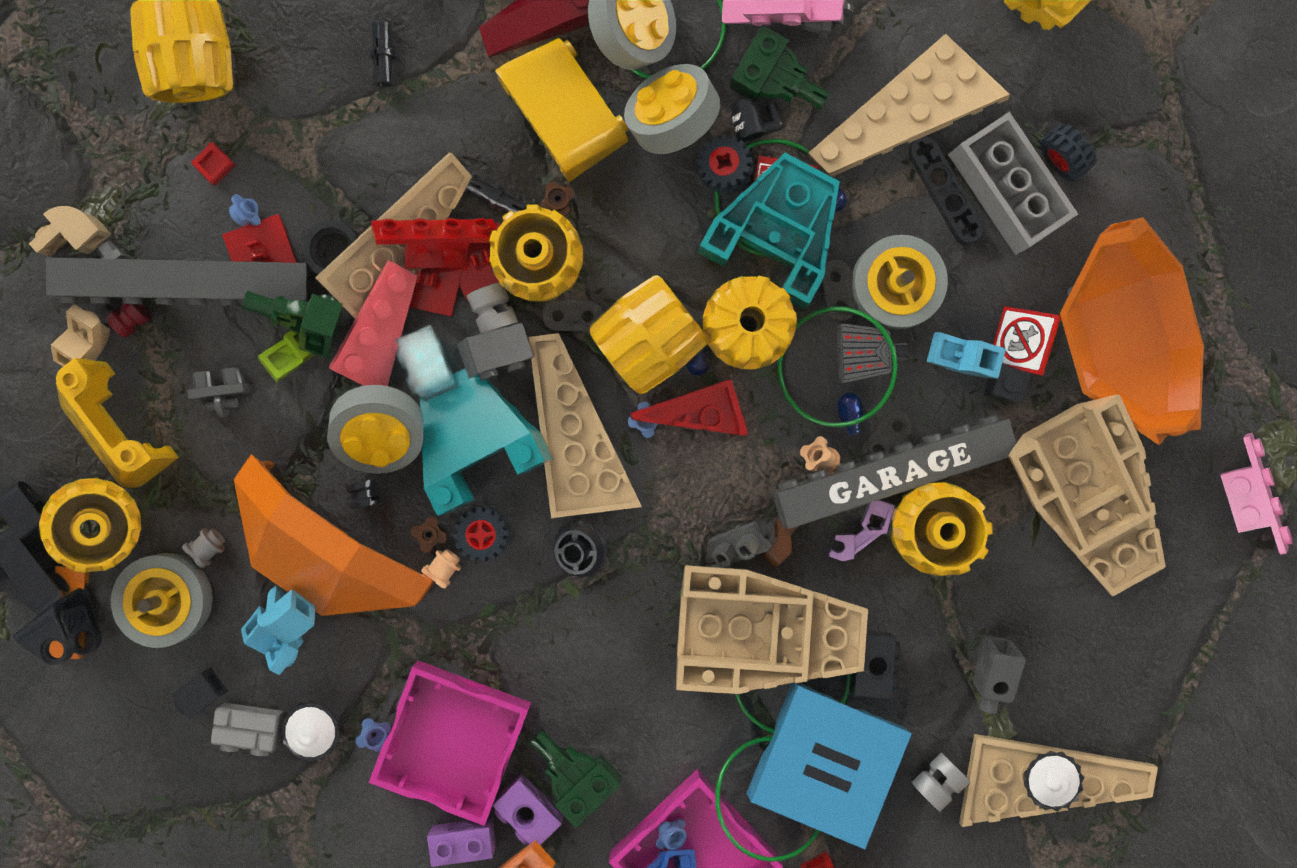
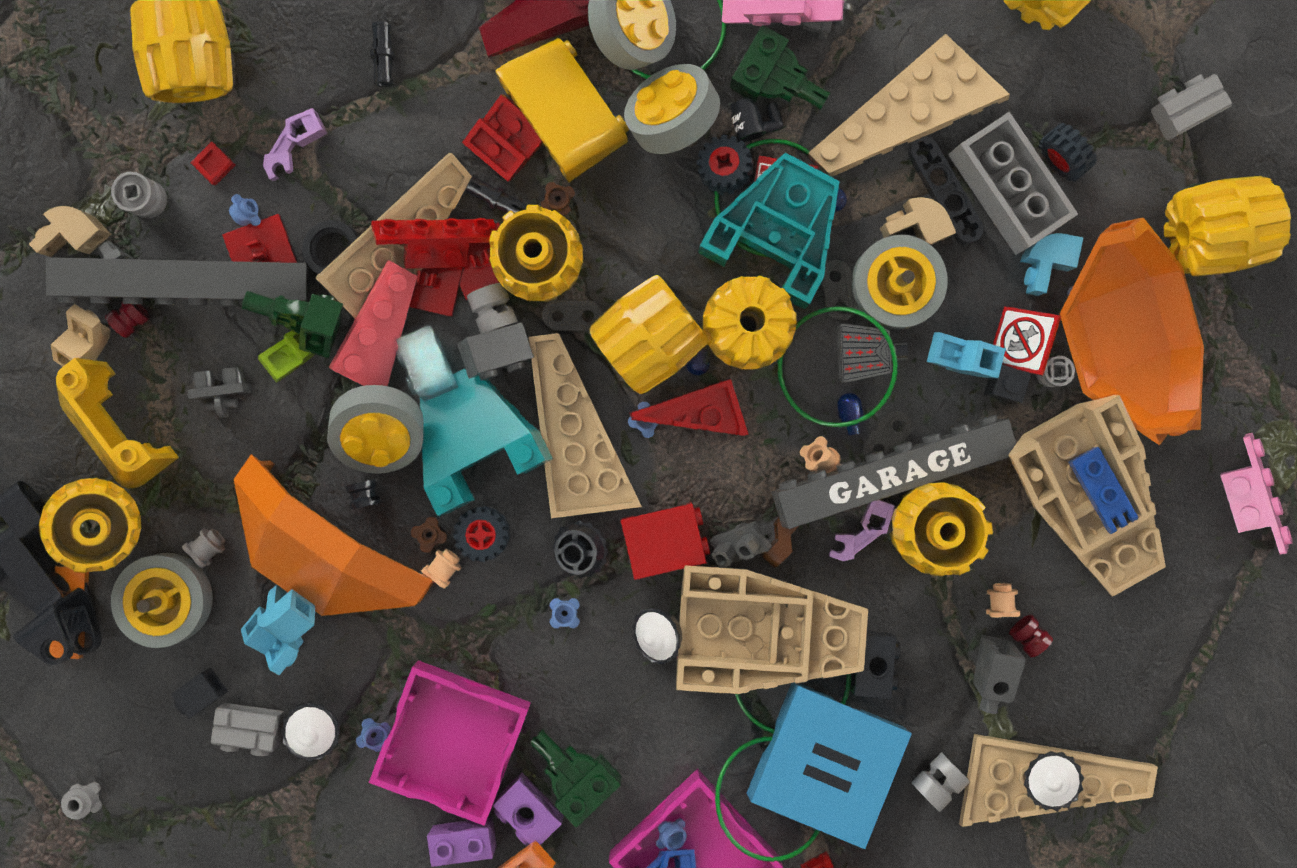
none -> light grey brick [61,782,102,820]
none -> light grey wheel [111,172,167,219]
none -> lavender piece [263,108,327,181]
none -> red slope [462,94,543,182]
none -> medium blue plate [550,598,580,628]
none -> red panel [621,502,710,580]
none -> white piece [632,607,682,665]
none -> tan brick [880,197,956,245]
none -> light nougat brick [986,583,1020,618]
none -> dark red wheel [1009,614,1053,658]
none -> medium azure brick [1020,233,1083,296]
none -> light grey wheel [1036,356,1075,387]
none -> blue hinge [1068,447,1138,534]
none -> light grey brick [1151,74,1232,141]
none -> yellow wheel [1163,176,1291,276]

